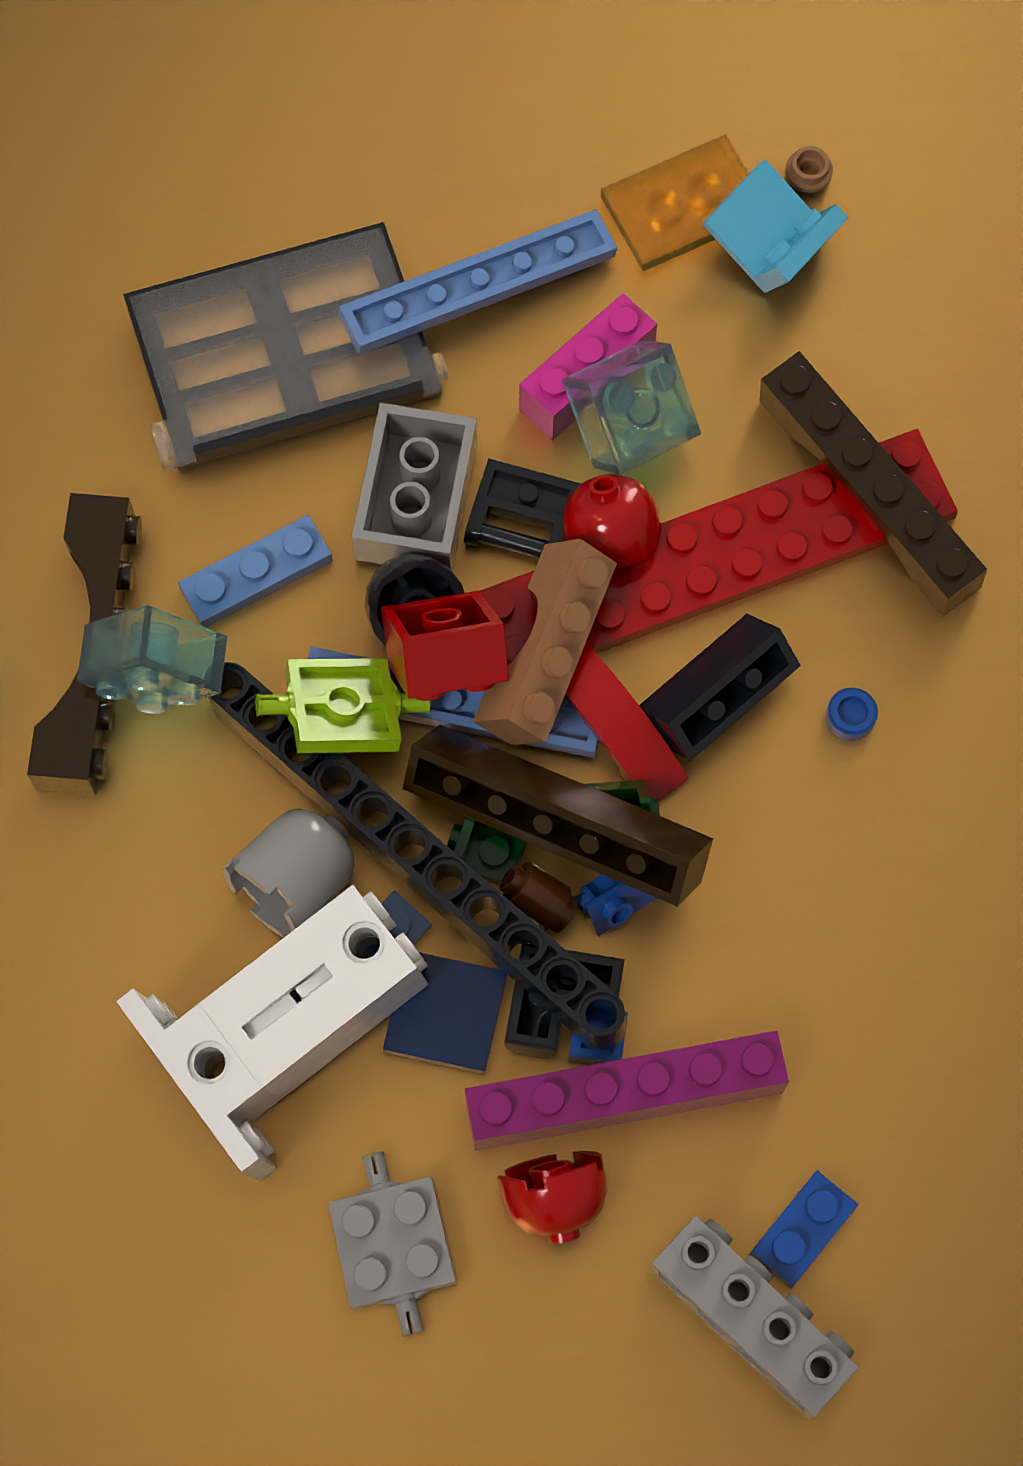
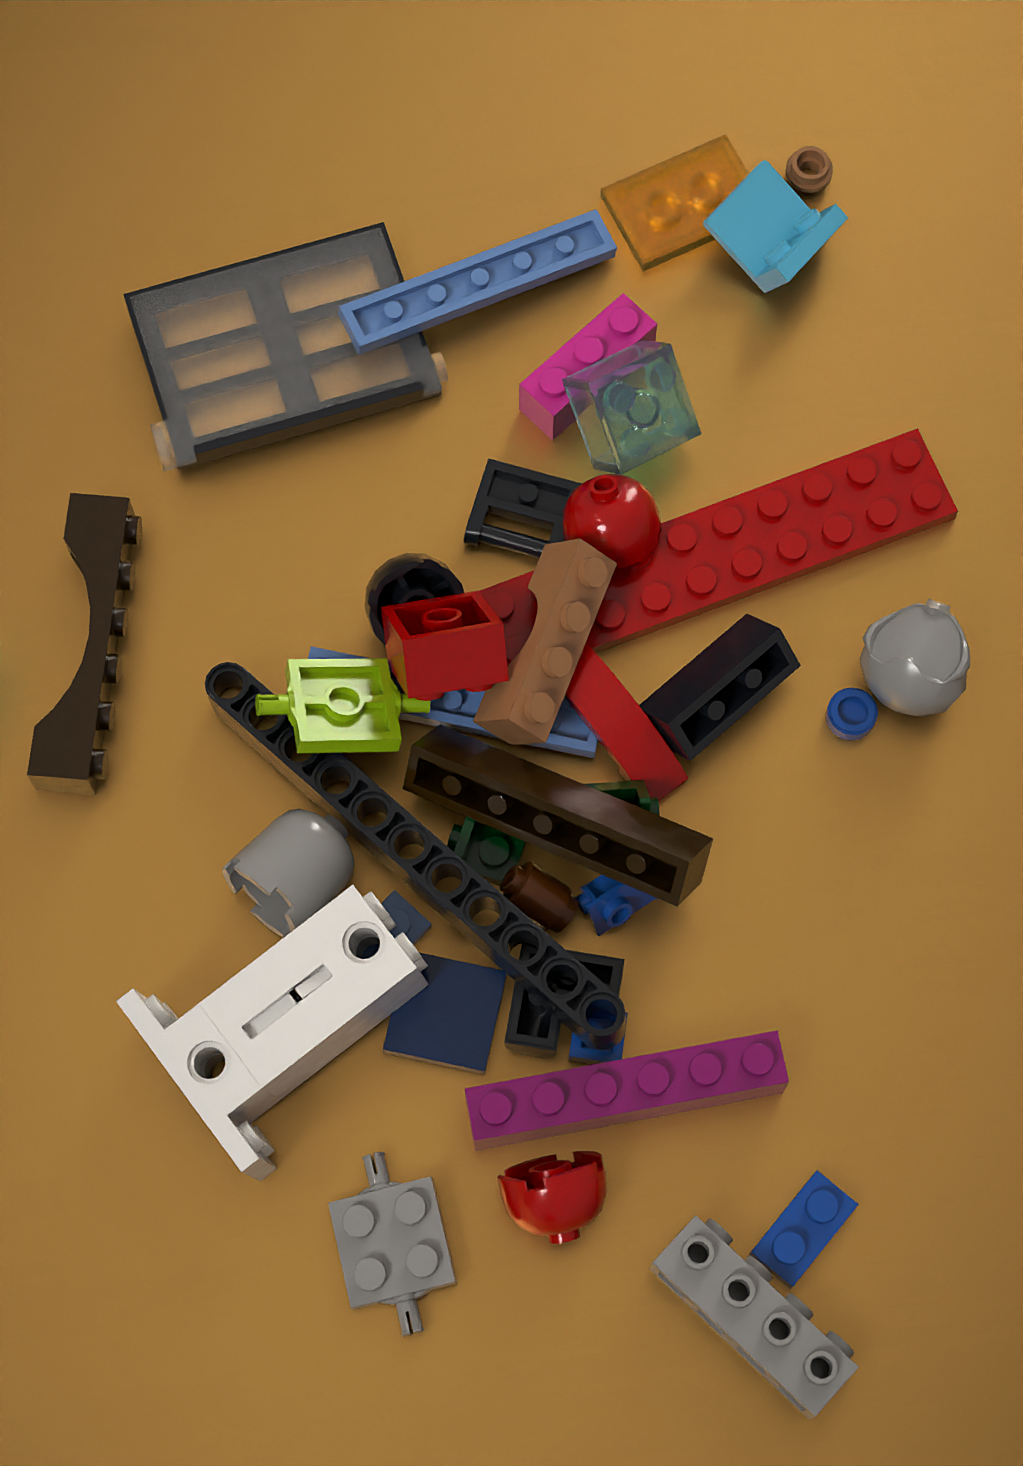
clear light blue brick [77,605,228,714] -> none
medium blue plate [178,515,333,629] -> none
light grey brick [352,403,477,571] -> none
dark brown arch [760,351,987,617] -> none
none -> light grey helmet [859,599,970,717]

